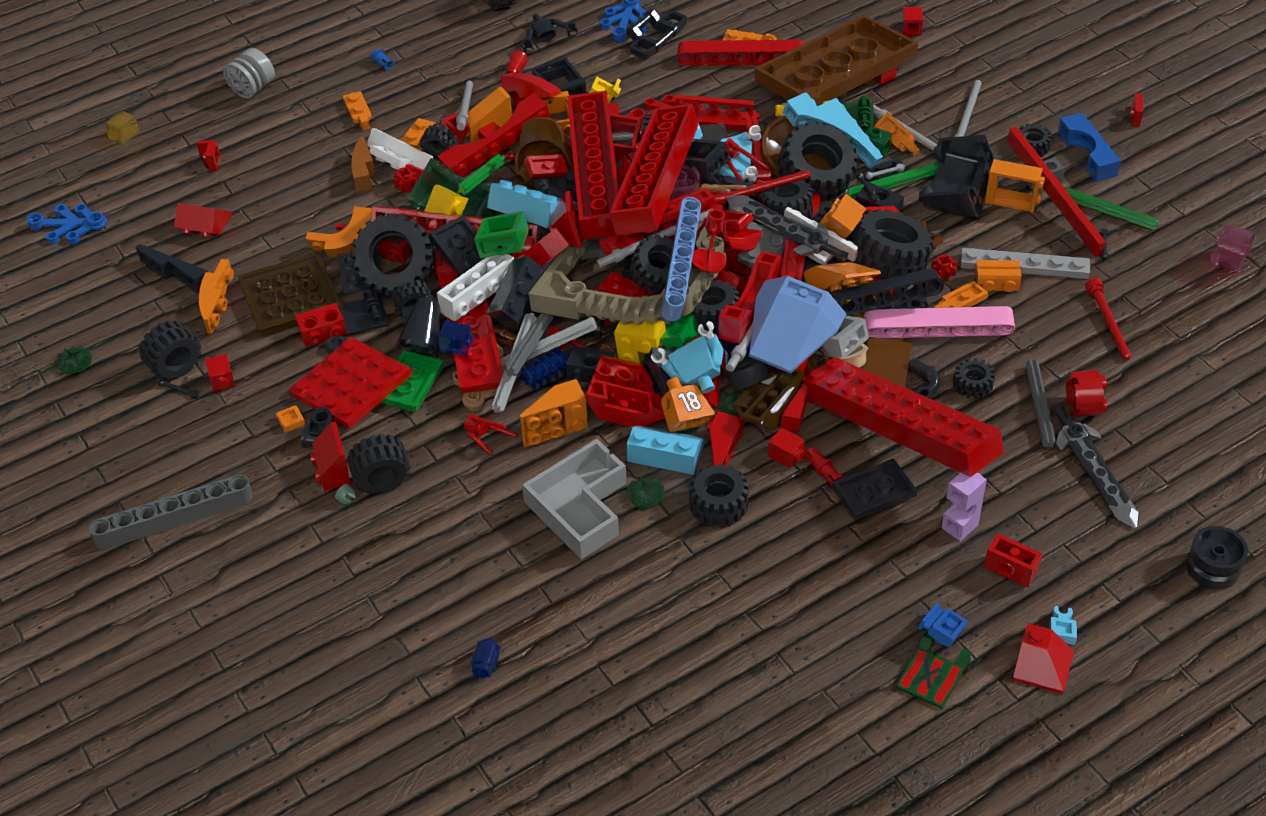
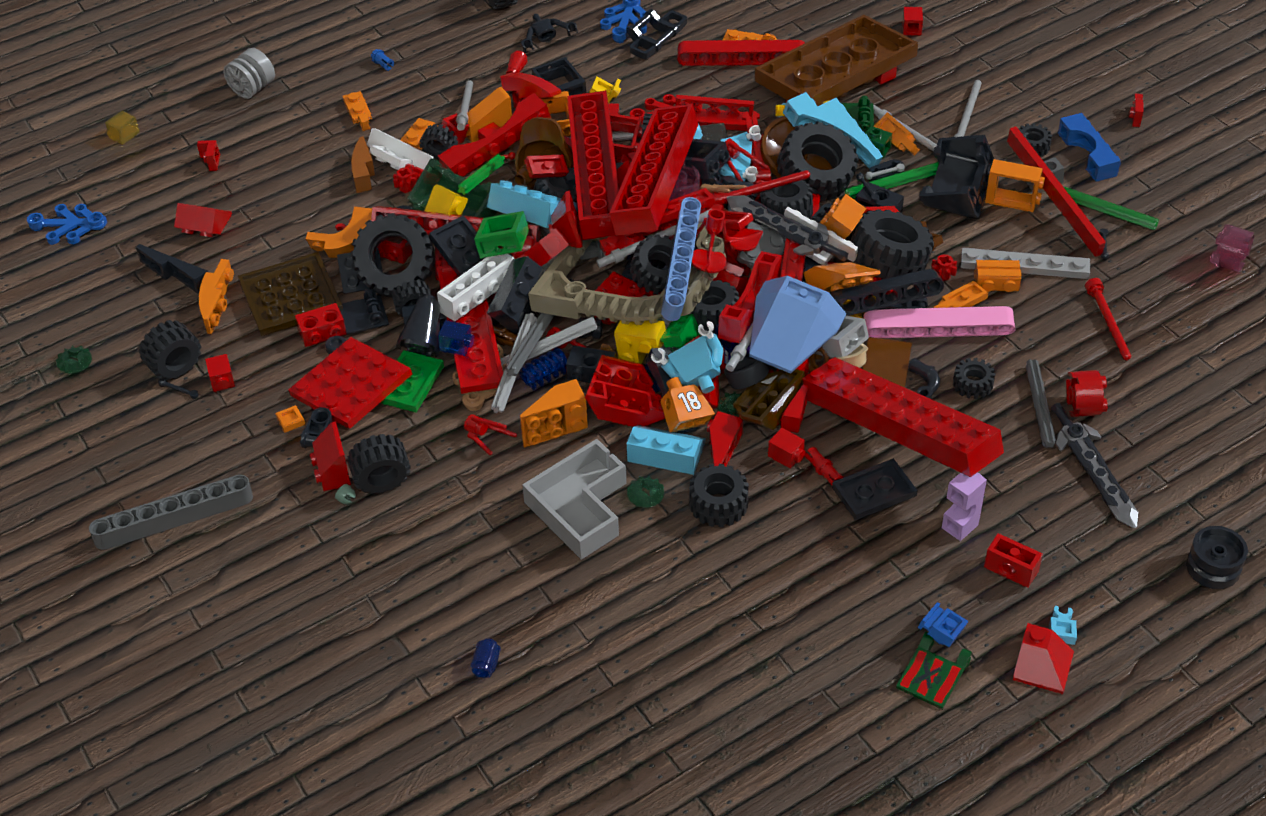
none -> tile [723,262,745,277]

